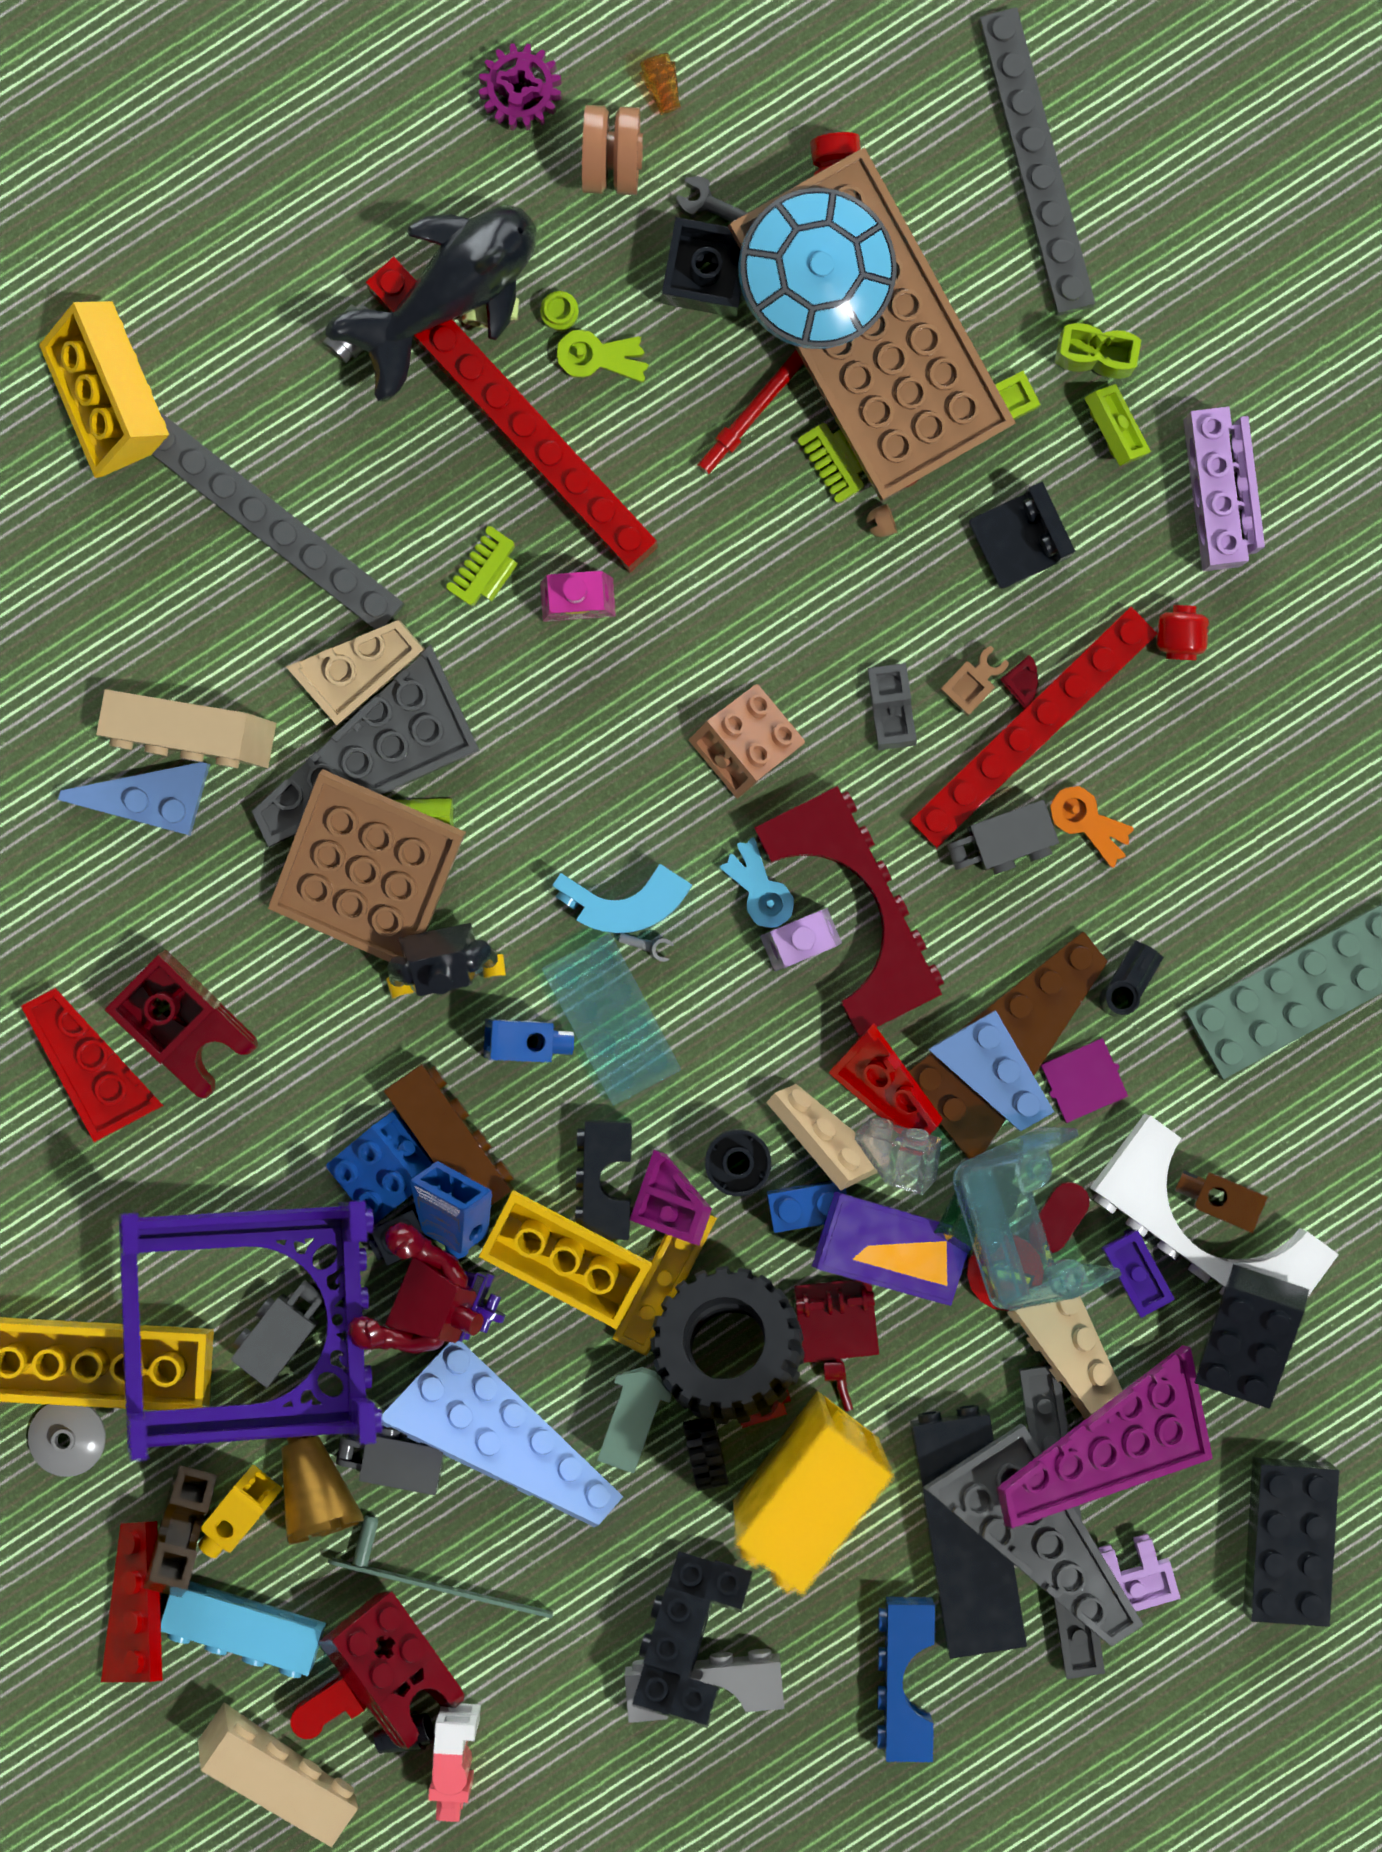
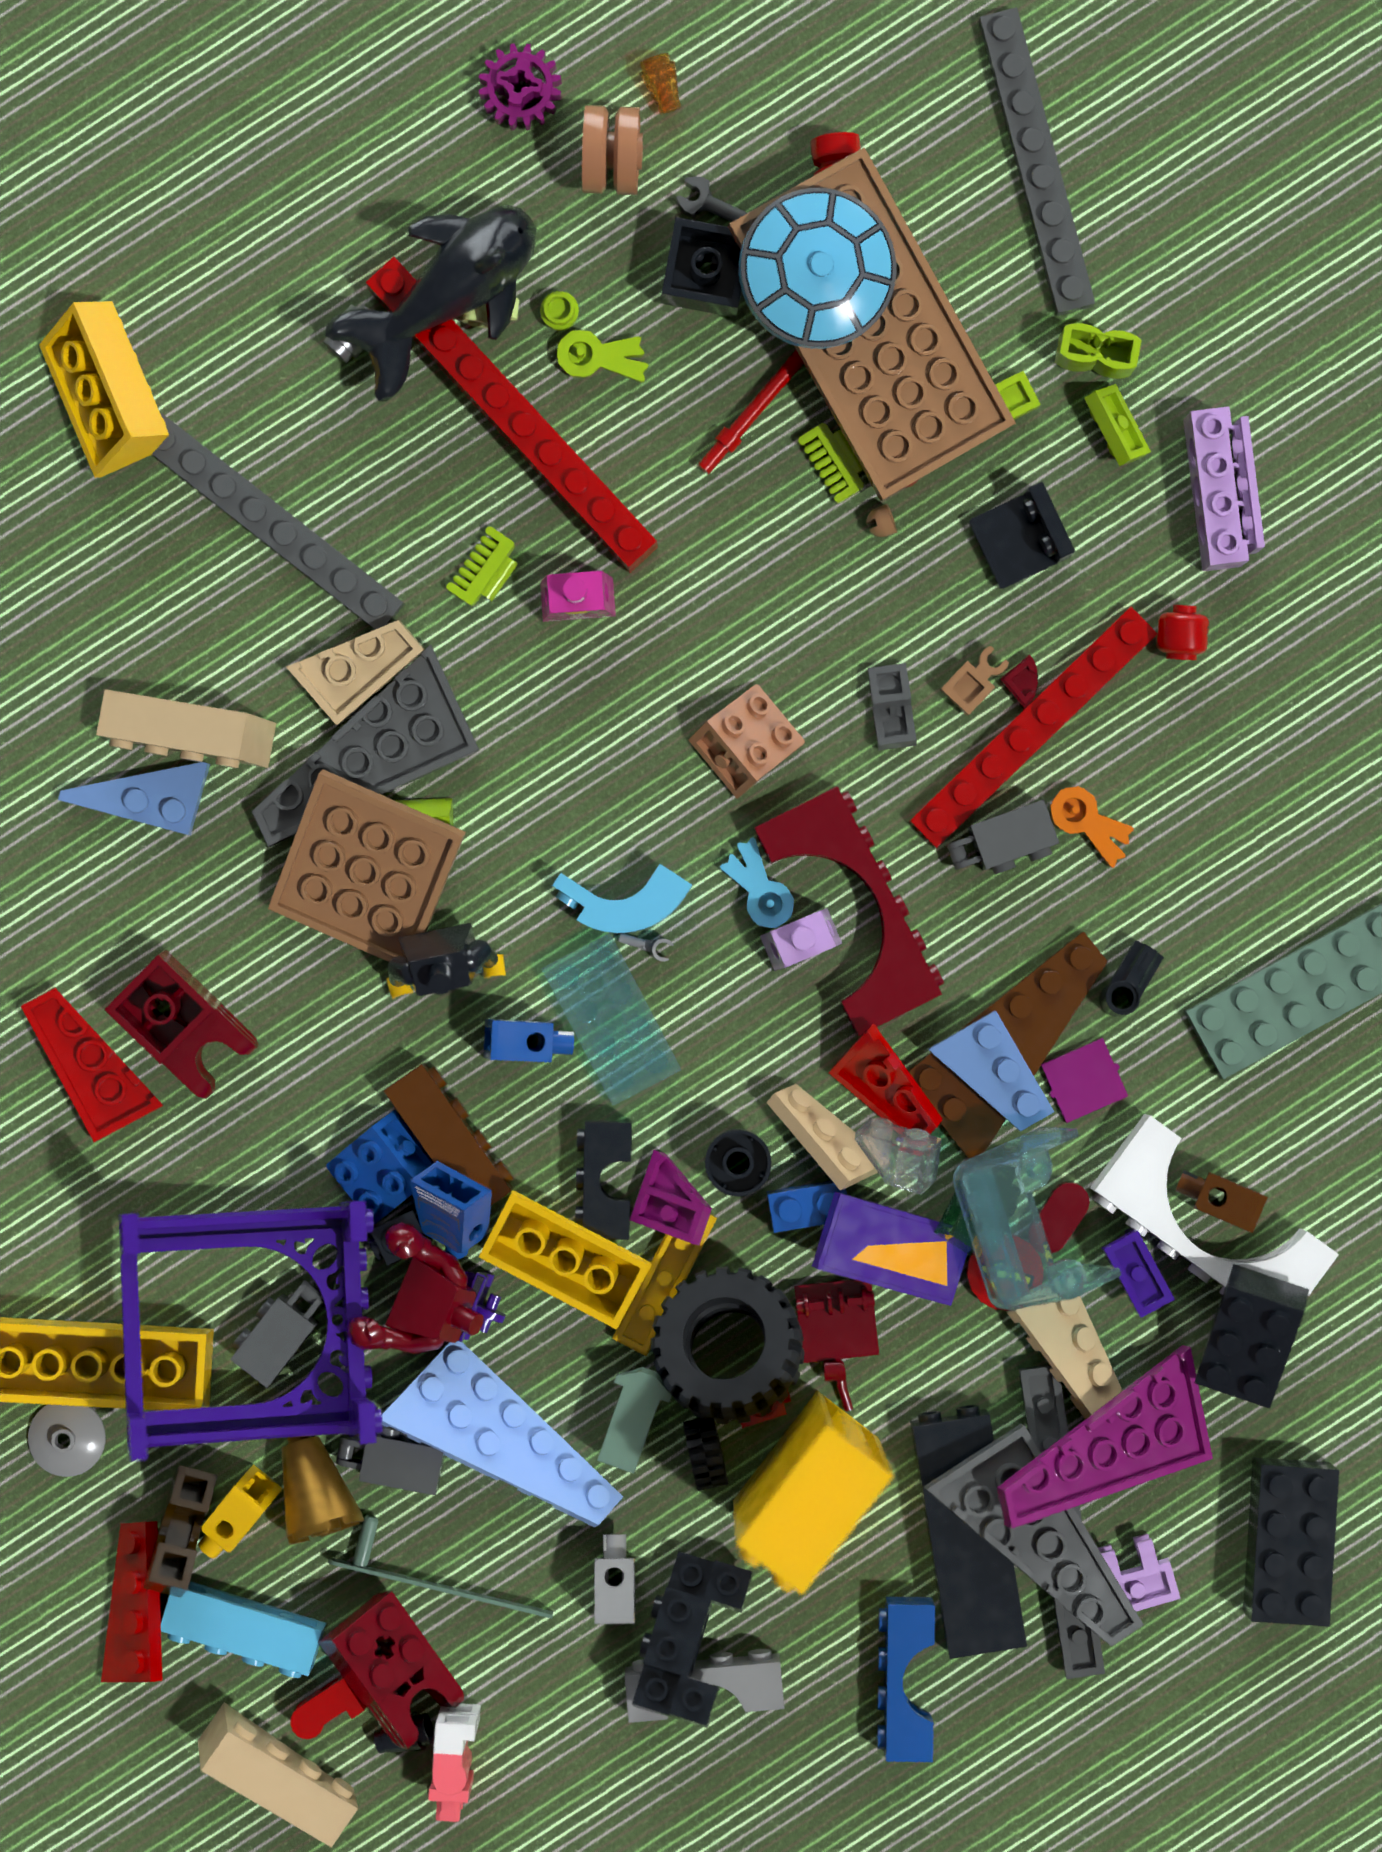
none -> light grey torso [594,1534,636,1624]

